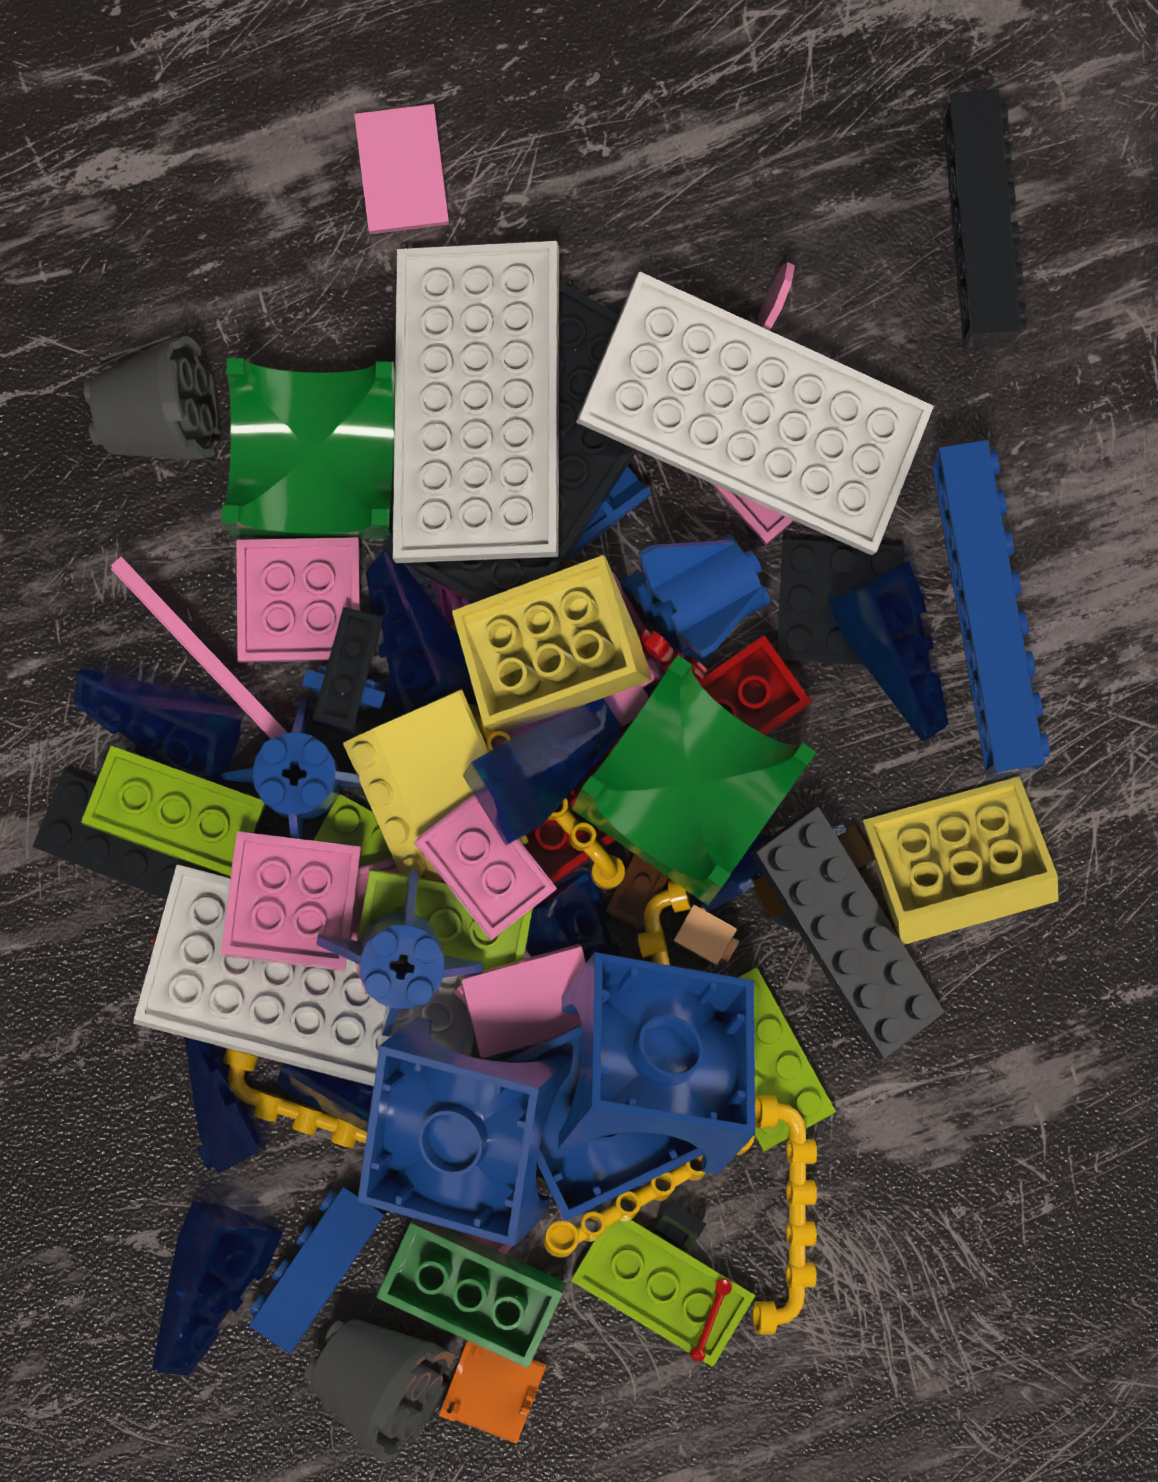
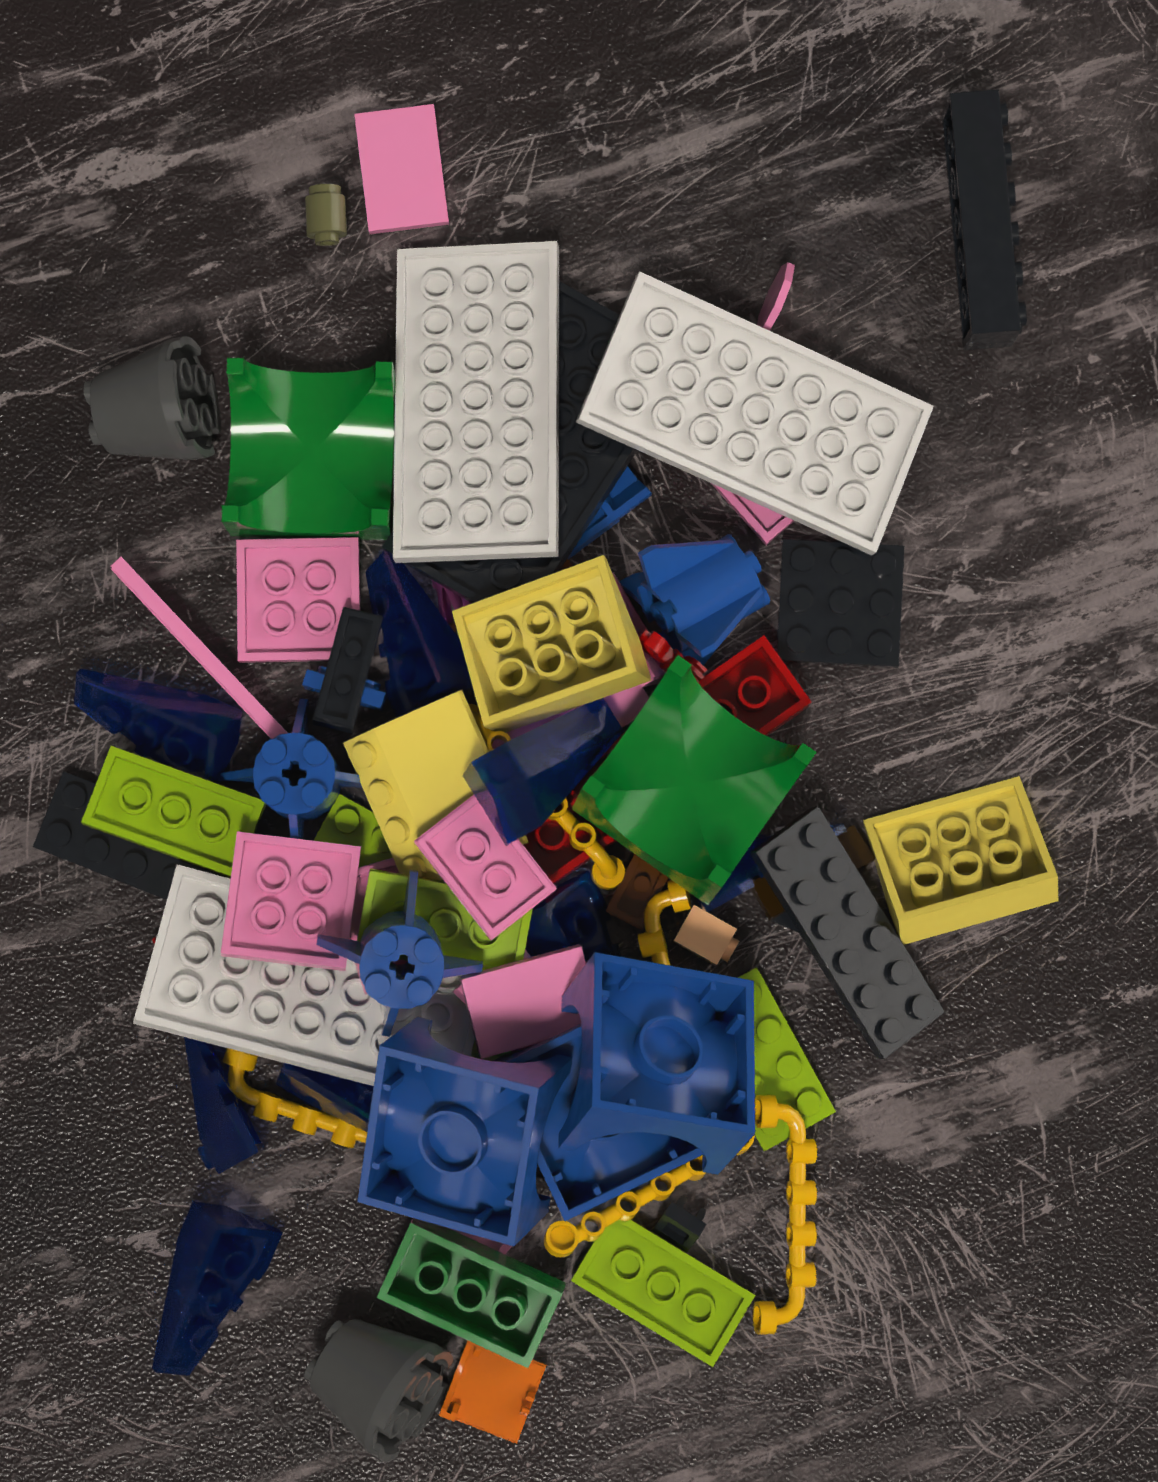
blue brick [248,1186,386,1354] -> none
red hinge [690,1279,732,1362] -> none
clear blue wedge [828,561,949,741] -> none
blue brick [931,440,1050,779] -> none
none -> olive brick [305,184,347,246]

